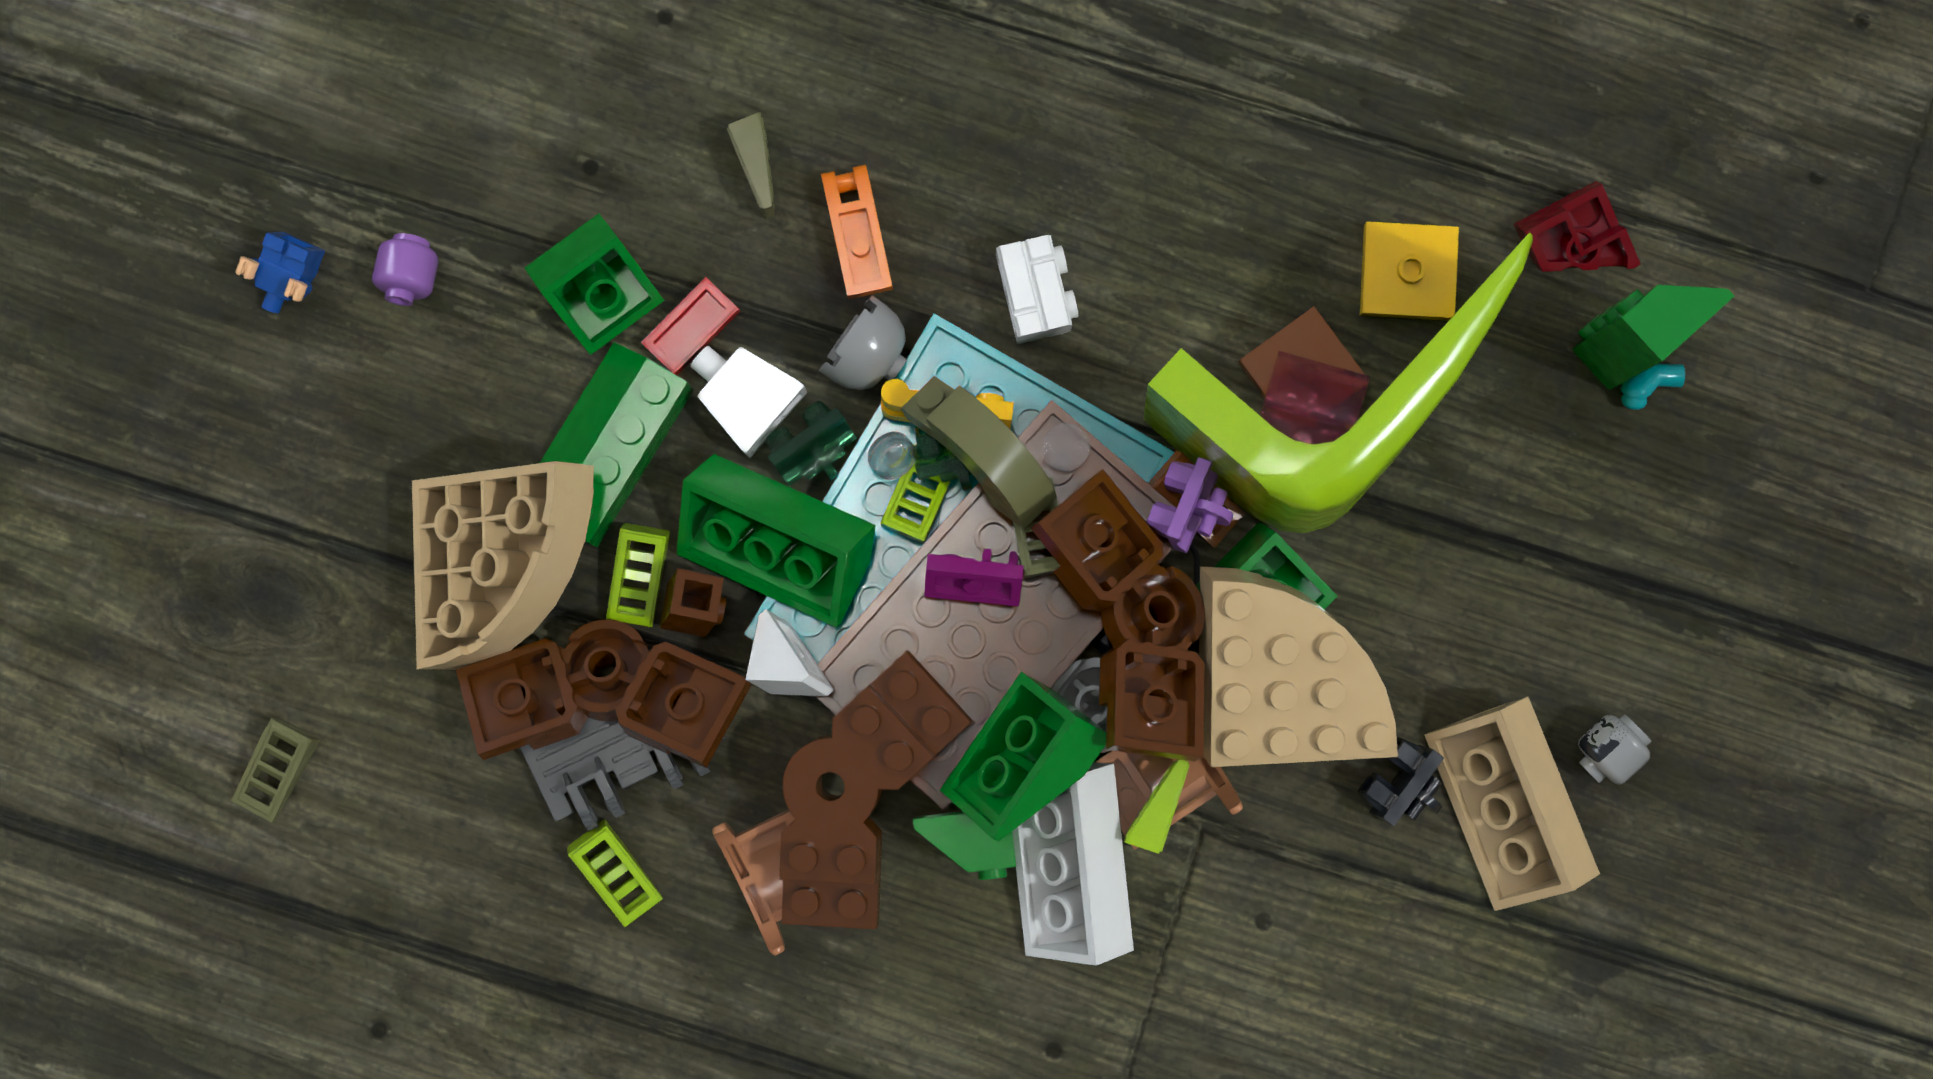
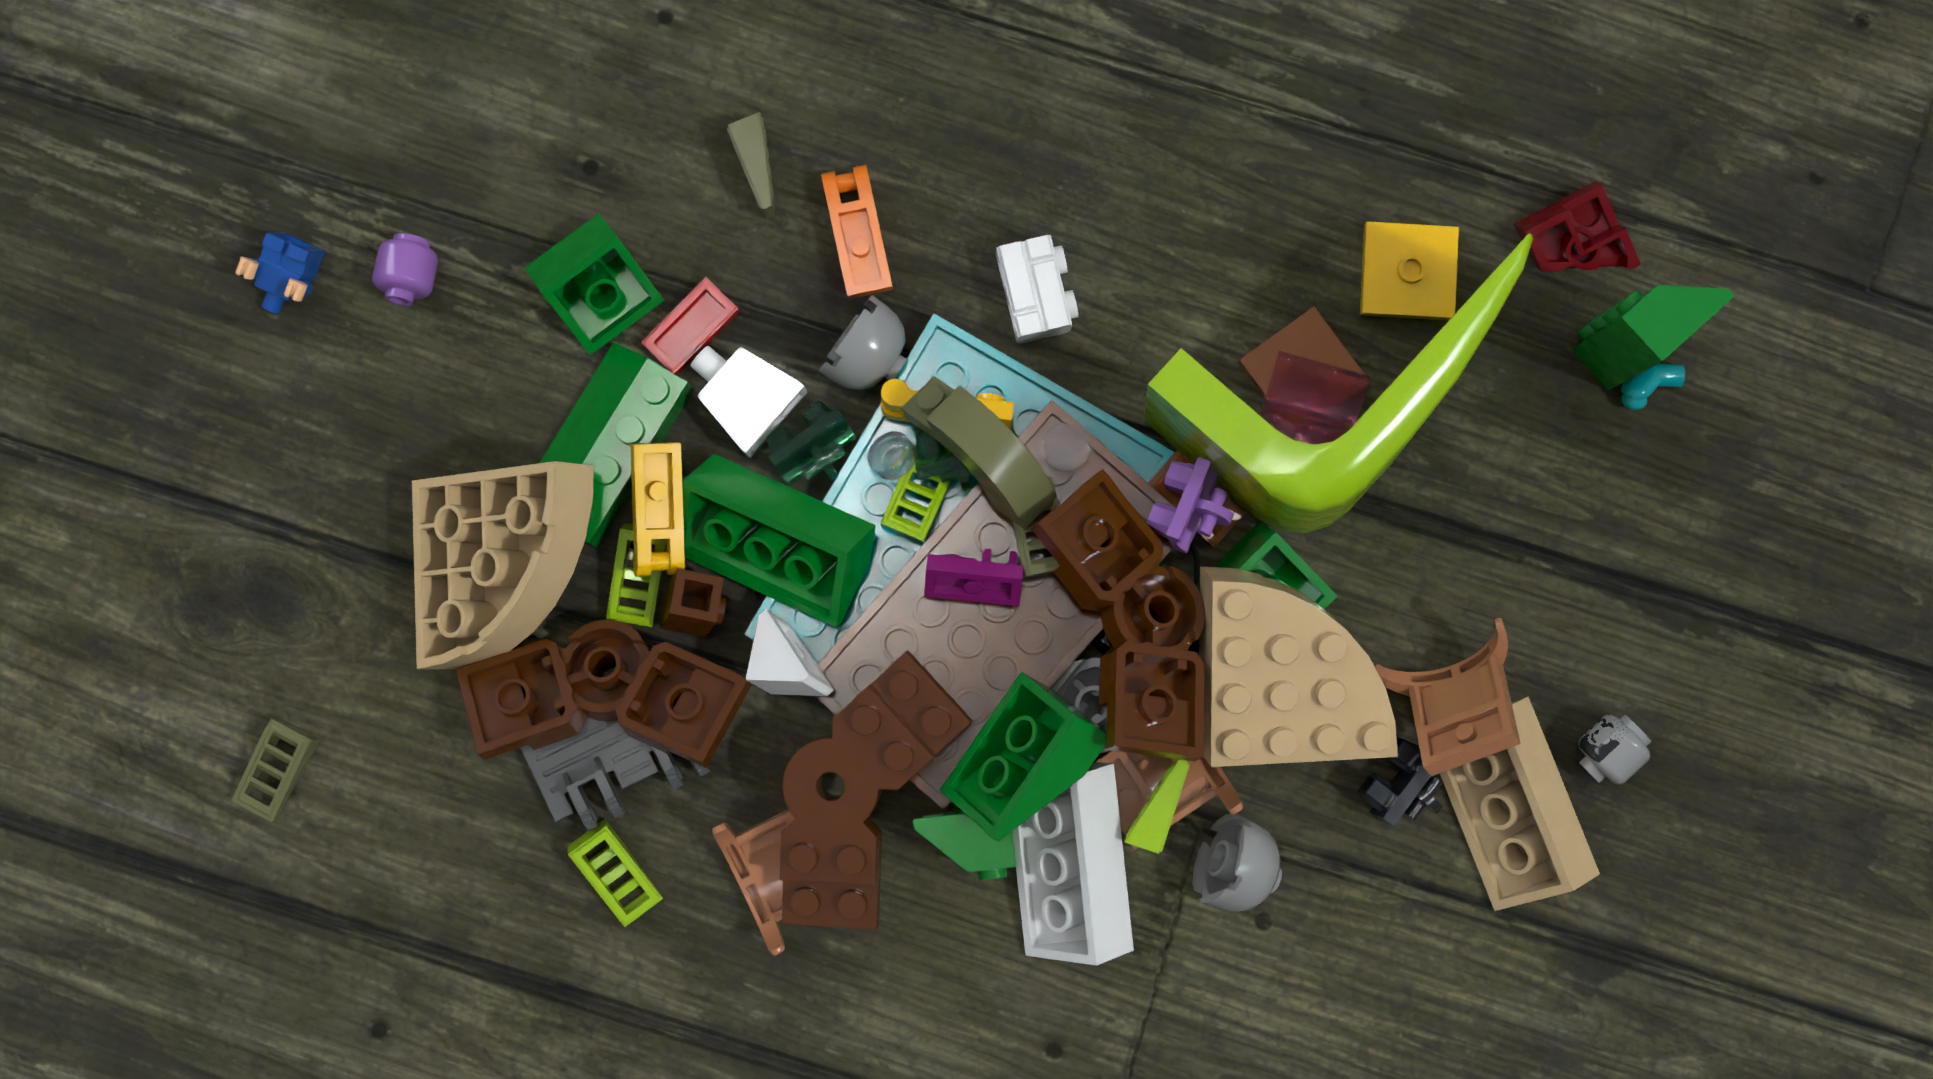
none -> yellow plate [630,442,685,577]
none -> light grey cylinder [1192,814,1282,912]
none -> nougat piece [1374,618,1521,776]

